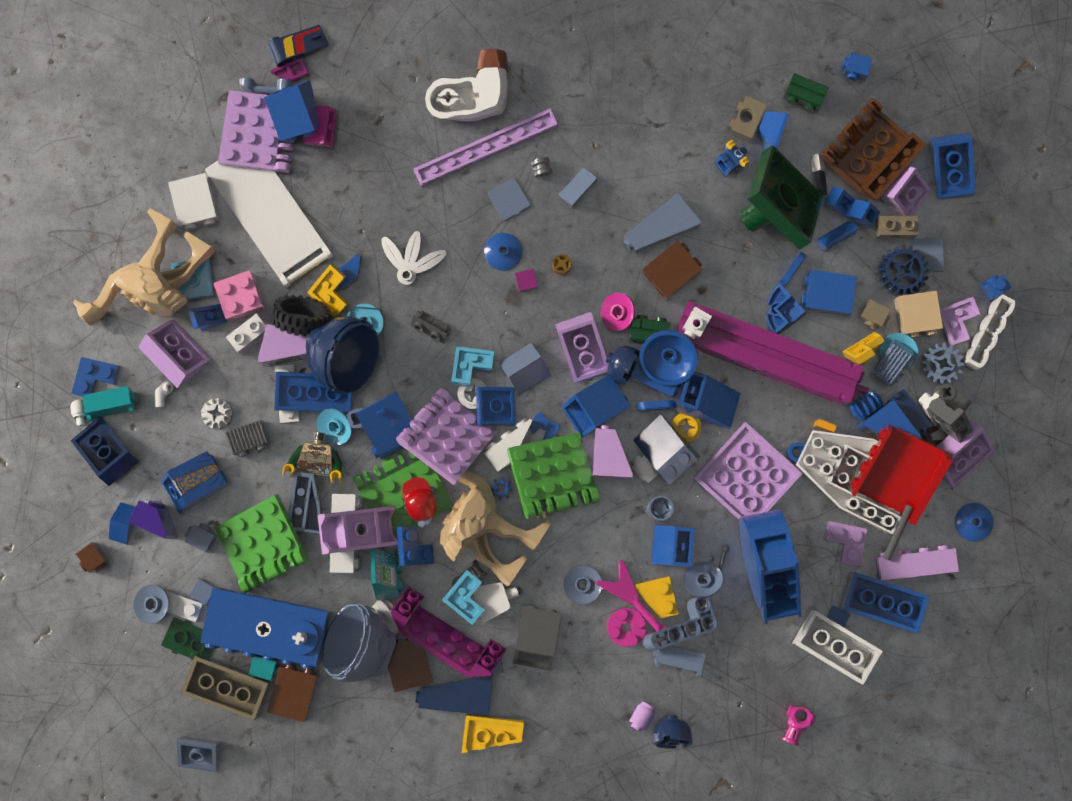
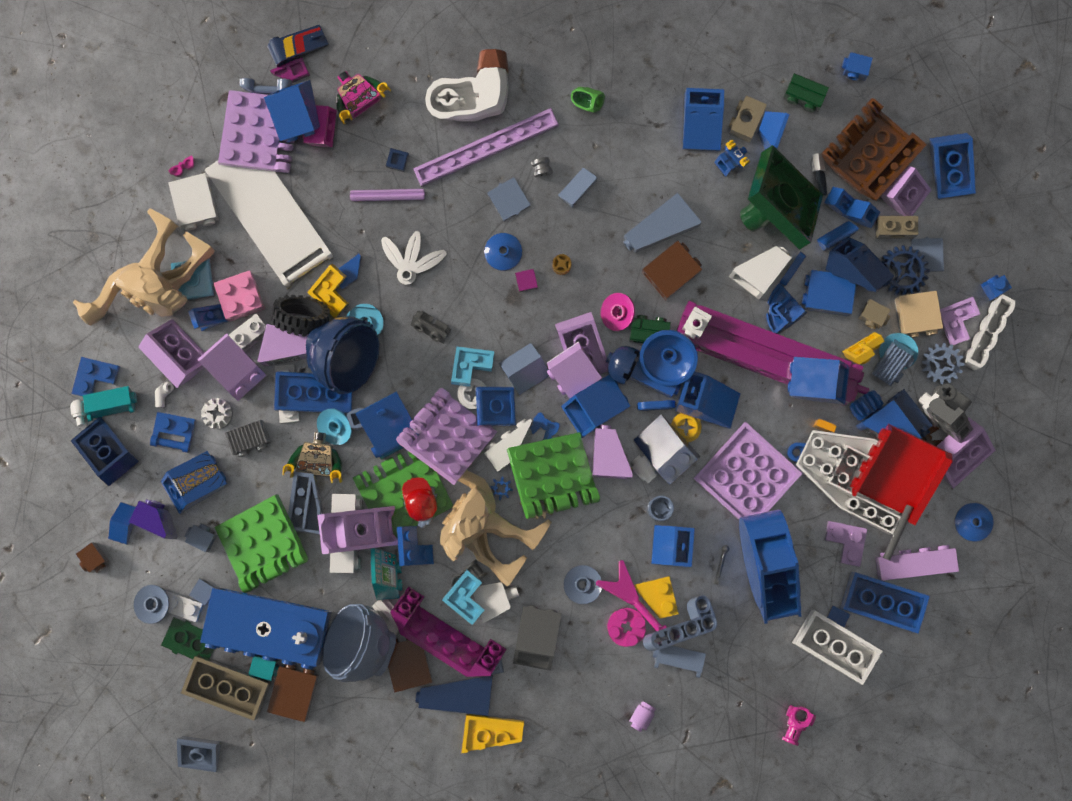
dark blue cylinder [653,715,693,749] -> none
sand blue dish [684,562,723,597] -> none
none -> blue plate [150,412,196,453]
none -> dark pink piece [168,155,195,177]
none -> lavender slope [197,333,267,401]
none -> torso [336,71,391,124]
none -> lavender axle [350,189,425,201]
none -> dark blue tile [386,148,409,172]
none -> lavender piece [547,341,602,399]
none -> bright green rock [571,87,605,112]
none -> blue slope [683,88,725,151]
none -> white slope [729,246,792,299]
none -> blue slope [788,357,850,405]
none -> dark blue slope [825,237,894,292]

